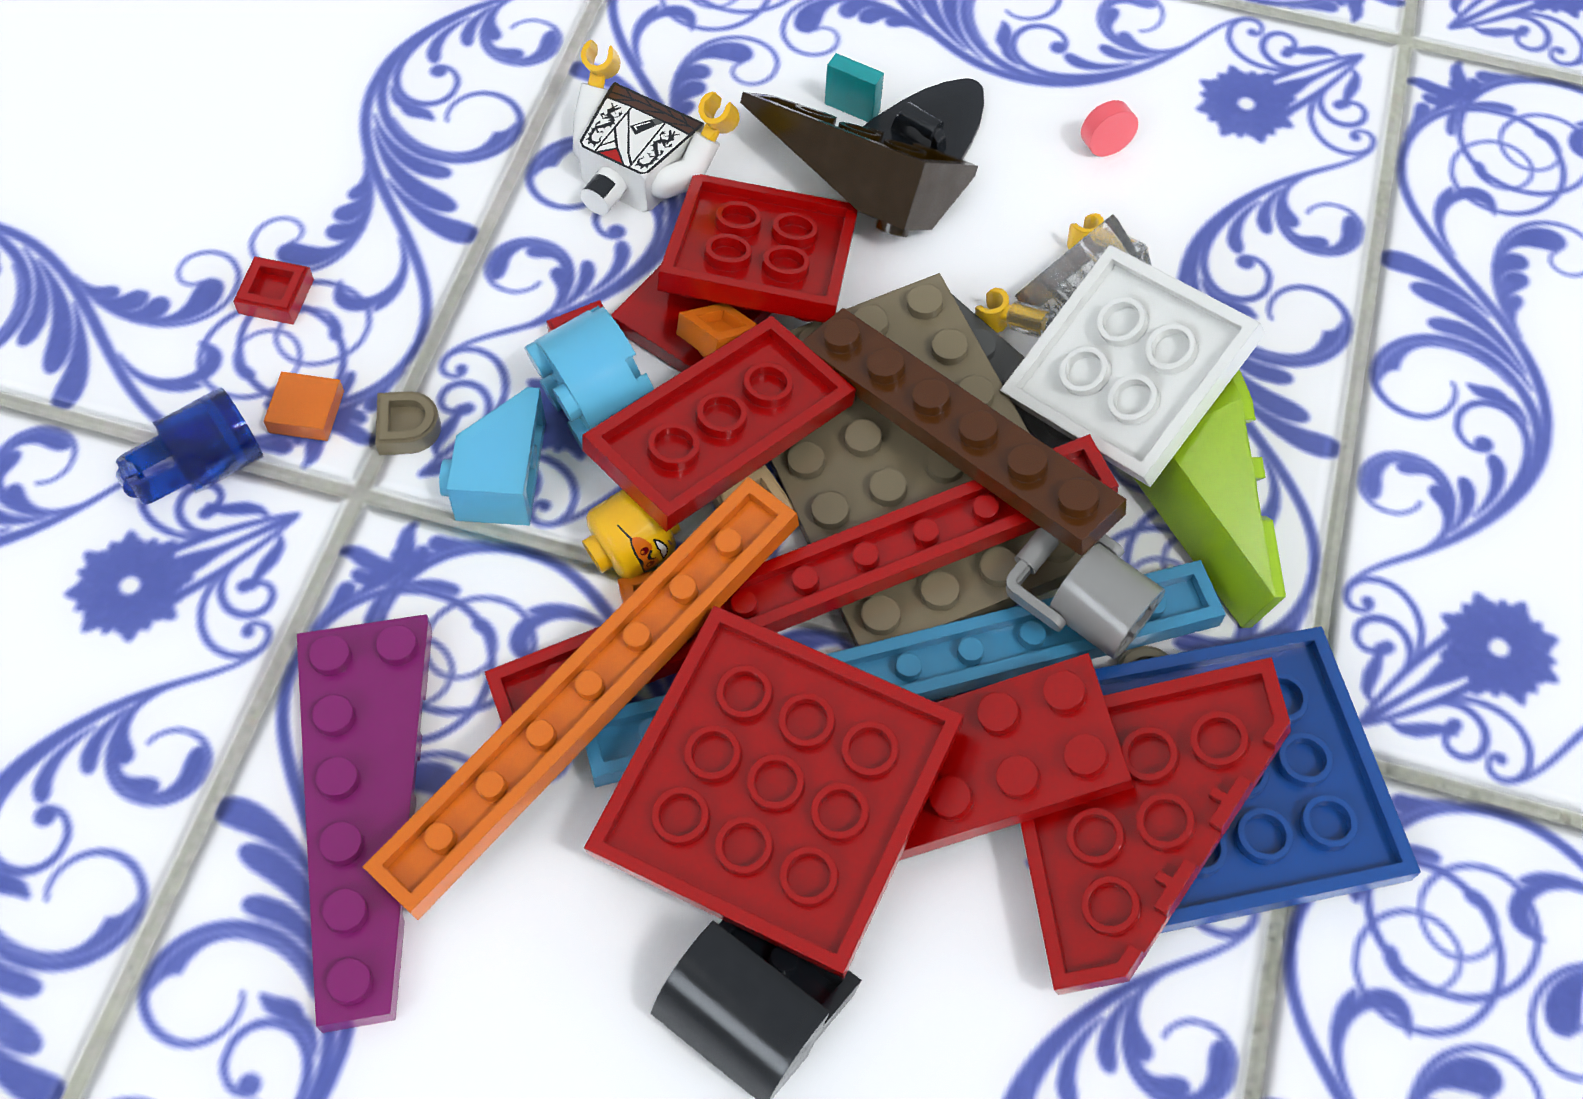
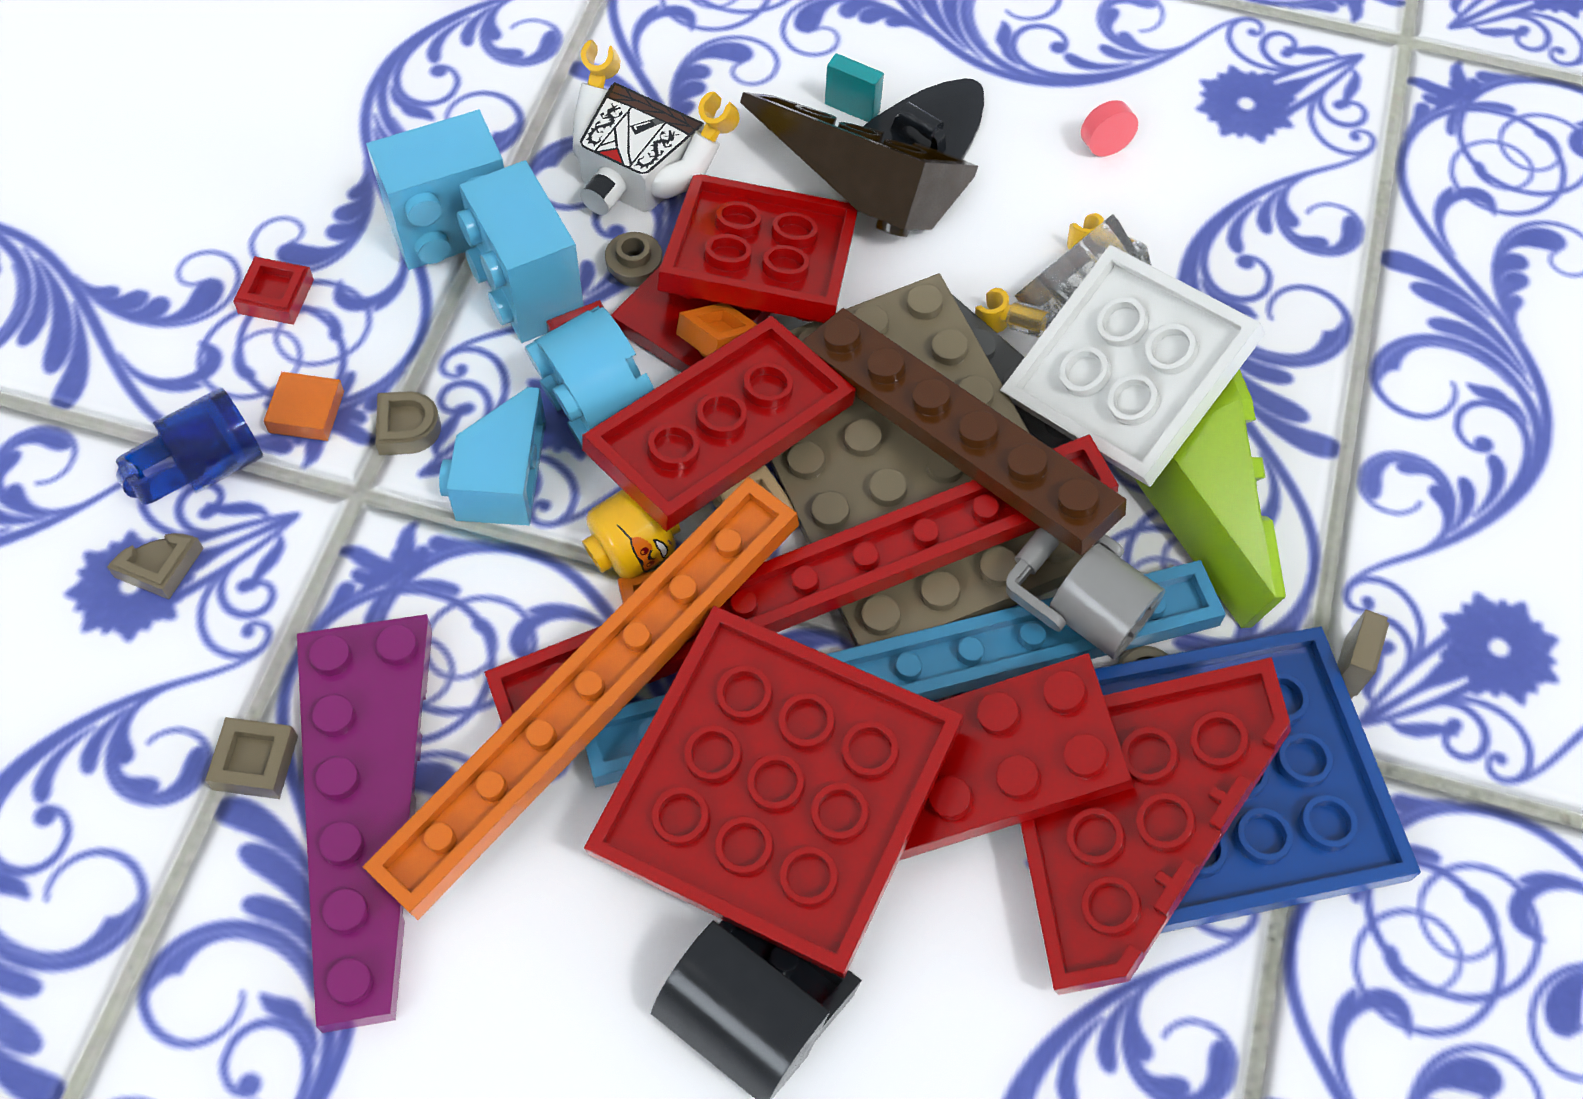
none -> dark tan tile [107,533,204,600]
none -> dark tan plate [205,717,298,799]
none -> medium azure brick [366,109,504,270]
none -> medium azure brick [457,160,584,343]
none -> dark tan plate [605,232,663,287]
none -> dark tan tile [1337,609,1389,699]

